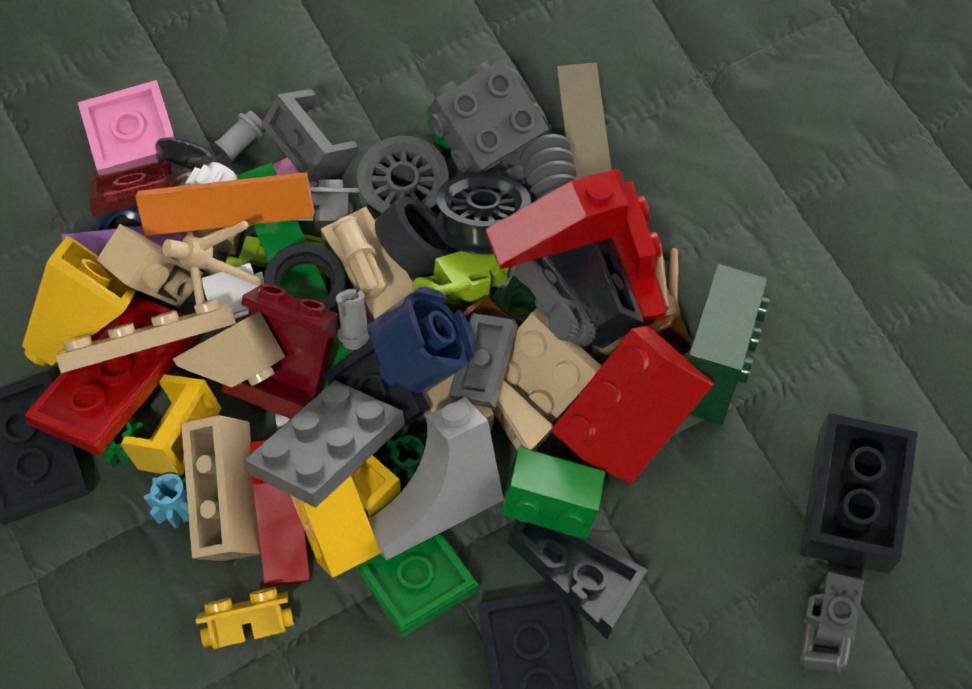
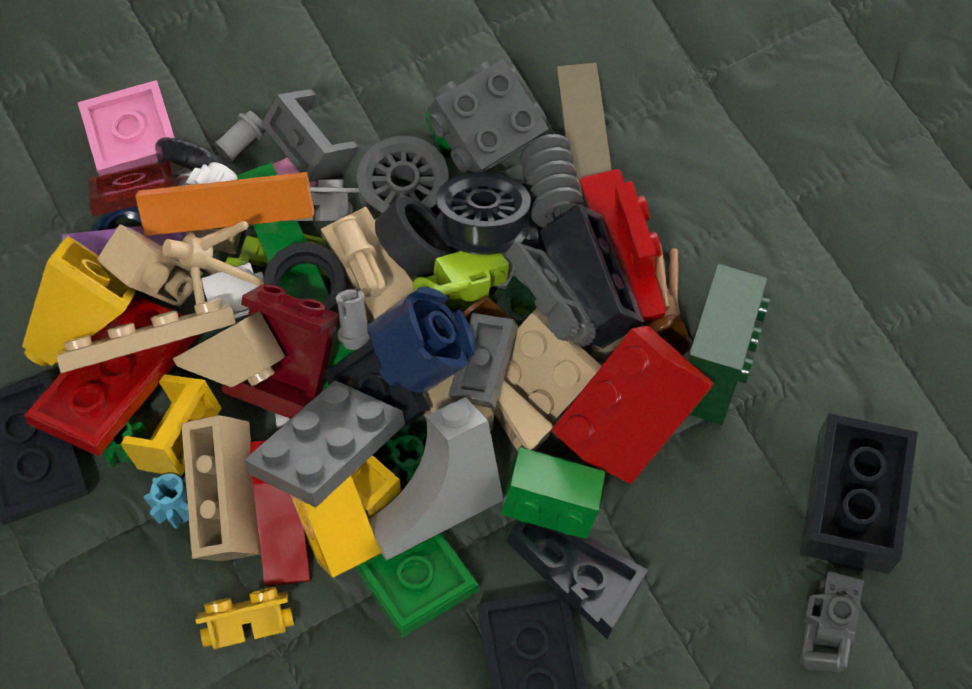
red slope [486,169,629,270] -> none

